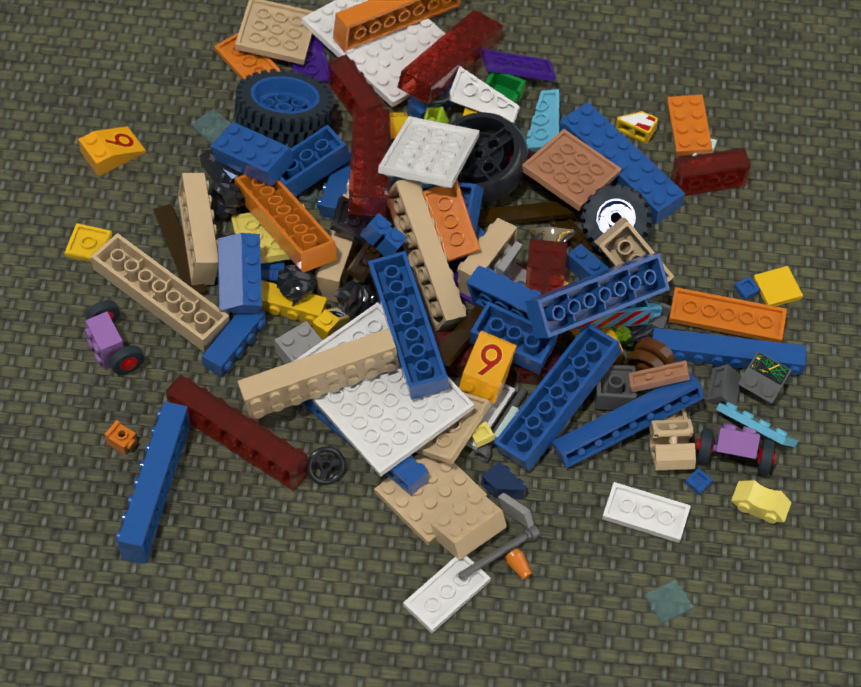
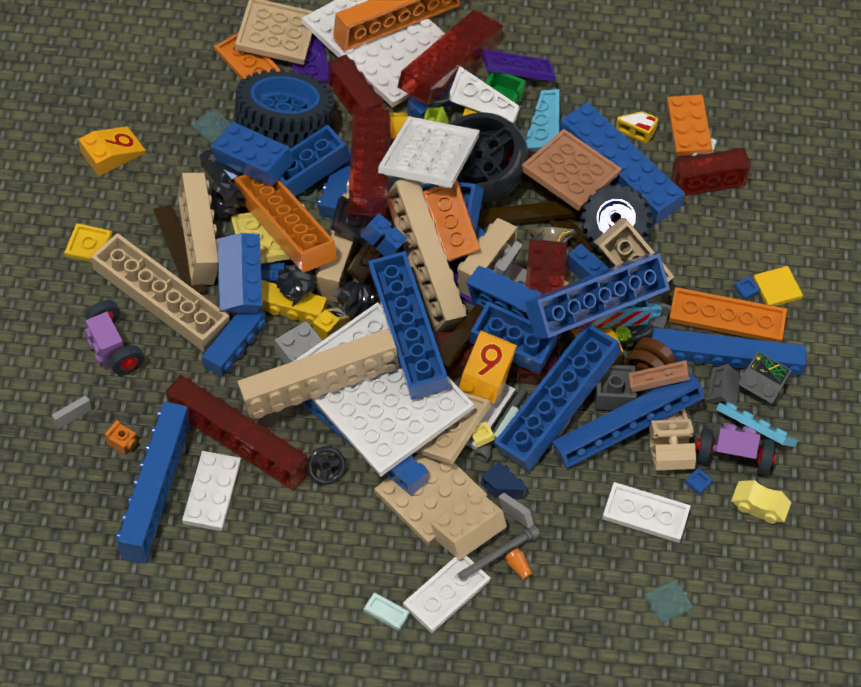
none -> light grey tile [52,396,92,429]
none -> white plate [182,451,241,531]
none -> light aqua tile [364,592,410,631]

